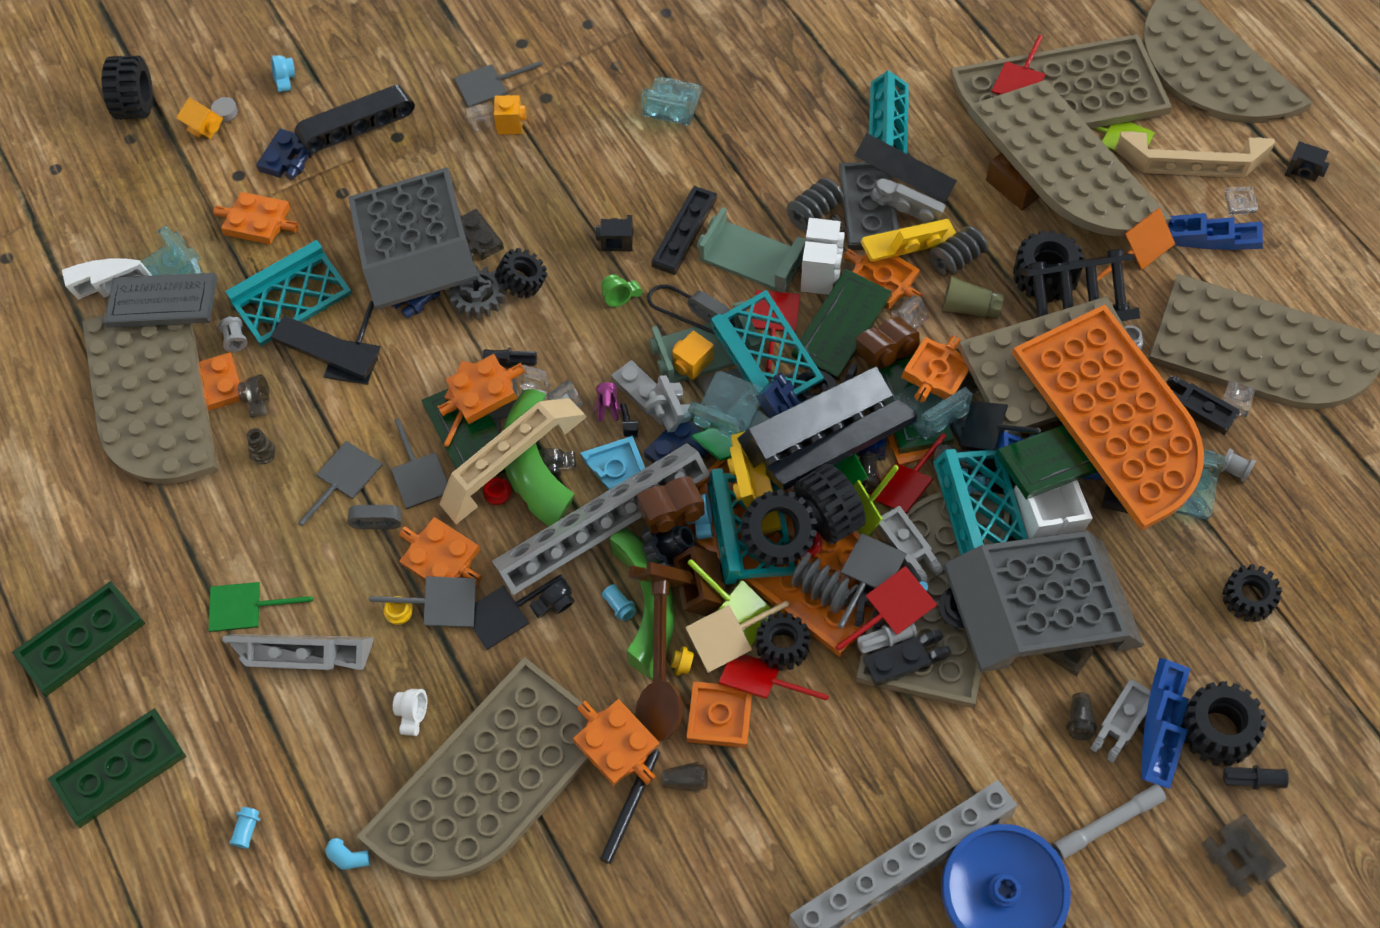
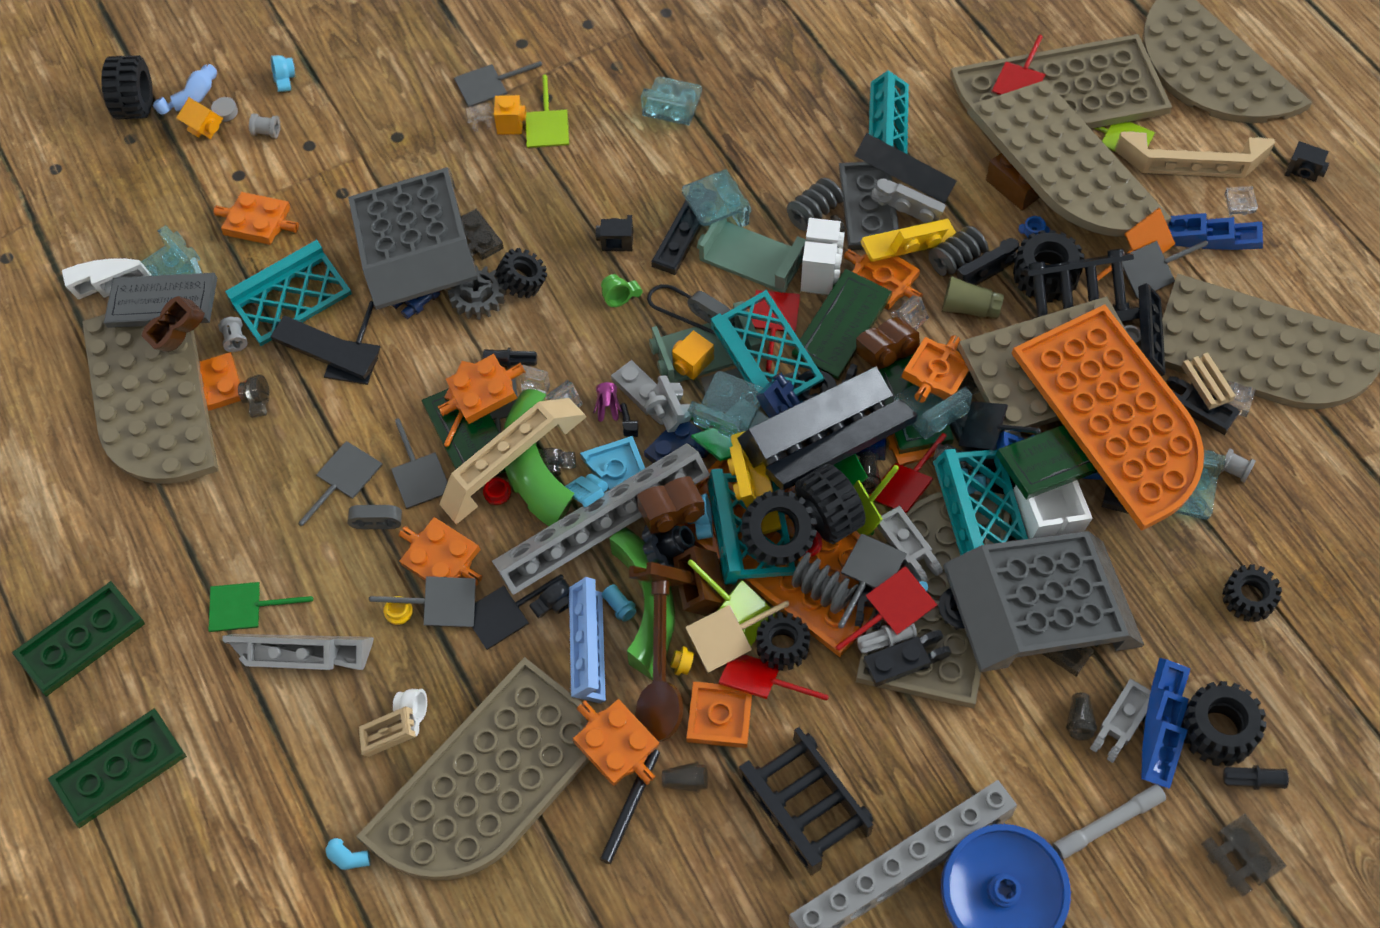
medium azure pin [229,807,260,849] -> none
clear smoke cone [246,428,276,464] -> none
dark blue plate [256,128,314,180] -> none
black beam [294,85,415,153] -> none
none -> reddish brown brick [142,296,205,352]
none -> light blue arm [153,64,217,115]
none -> light grey bush [249,113,280,138]
none -> tan tile [359,706,416,757]
none -> lime piece [526,75,569,148]
none -> medium azure piece [565,474,608,507]
none -> light blue fence [569,577,606,704]
none -> clear light blue bracket [682,169,751,227]
none -> black fence [739,727,874,876]
none -> black hinge [957,238,1020,285]
none -> blue plate [1018,216,1050,238]
none -> dark grey piece [1122,241,1208,299]
none -> black tile [1138,283,1166,377]
none -> tan tile [1181,352,1236,410]

